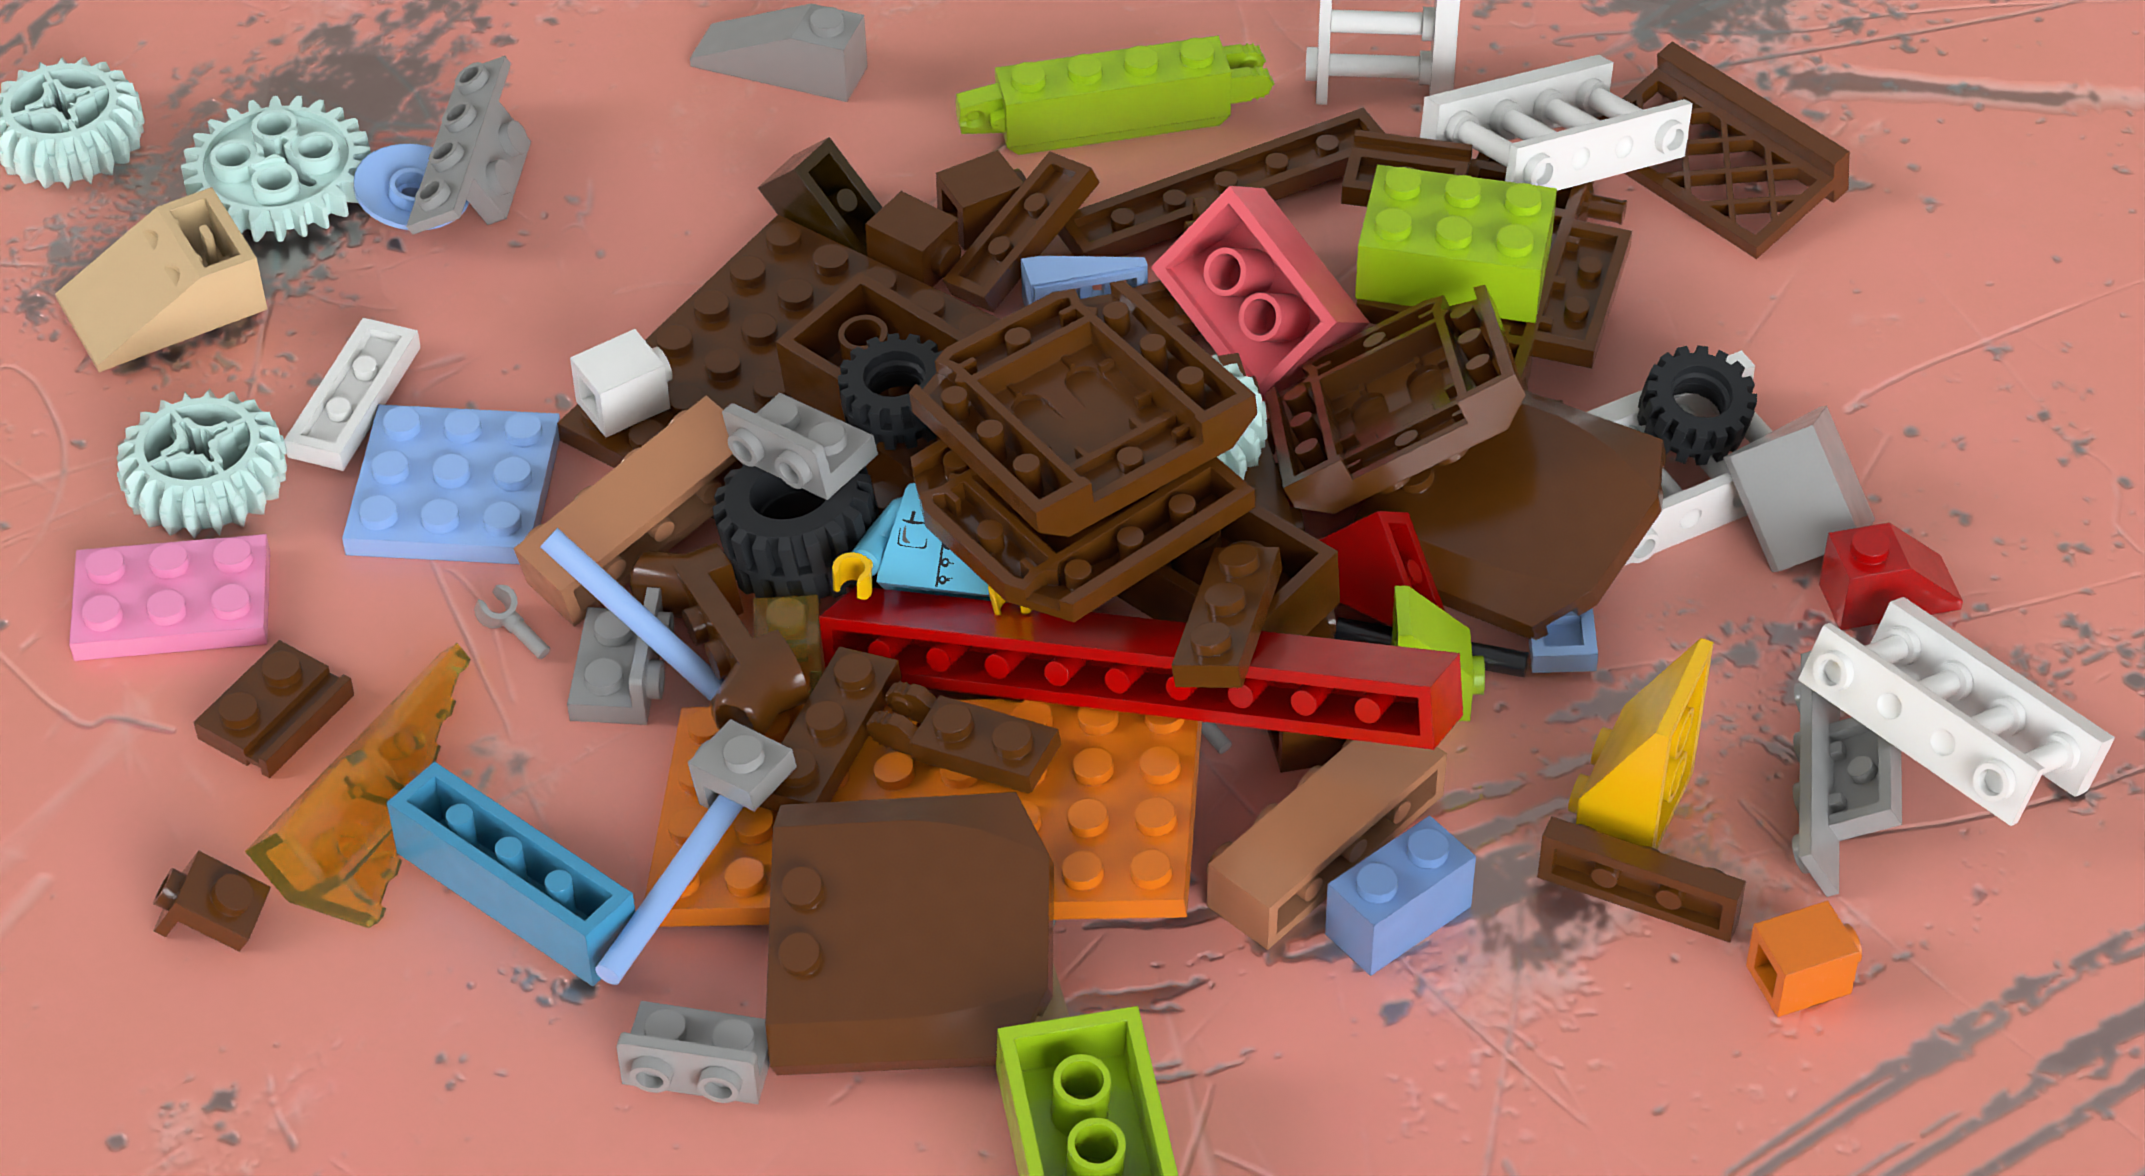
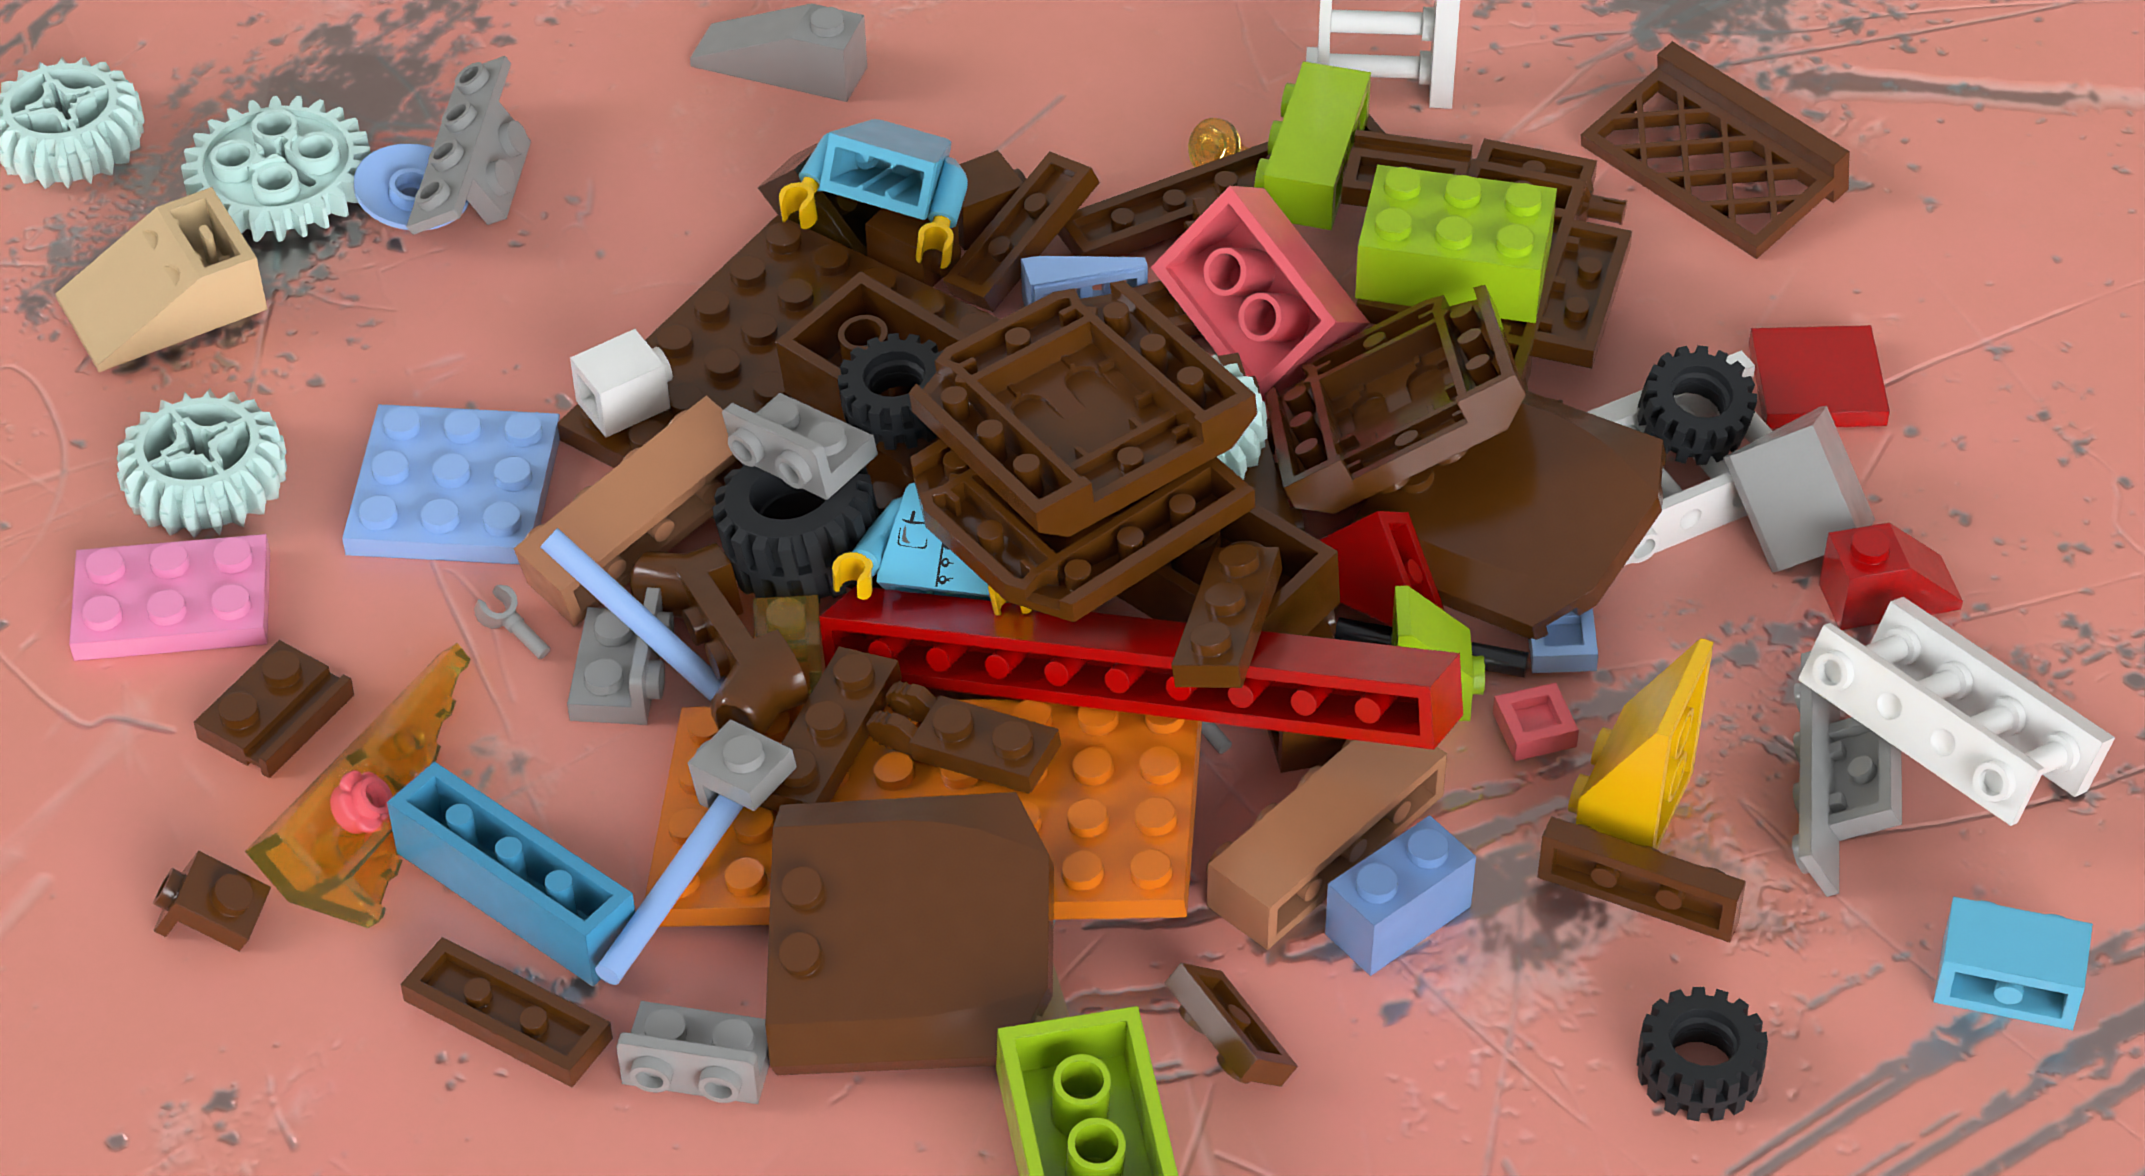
white plate [284,318,421,471] -> none
lime hinge [955,35,1275,155] -> none
white fence [1420,54,1693,191] -> none
orange brick [1746,900,1862,1017] -> none
none -> coral plate [330,770,392,834]
none -> reddish brown plate [400,937,613,1087]
none -> medium azure torso [779,119,968,269]
none -> reddish brown plate [1164,963,1298,1087]
none -> clear yellow plate [1188,118,1248,167]
none -> lime brick [1254,61,1371,230]
none -> coral plate [1493,682,1579,761]
none -> black tyre [1637,987,1768,1121]
none -> red tile [1749,325,1890,429]
none -> medium azure brick [1933,896,2093,1030]

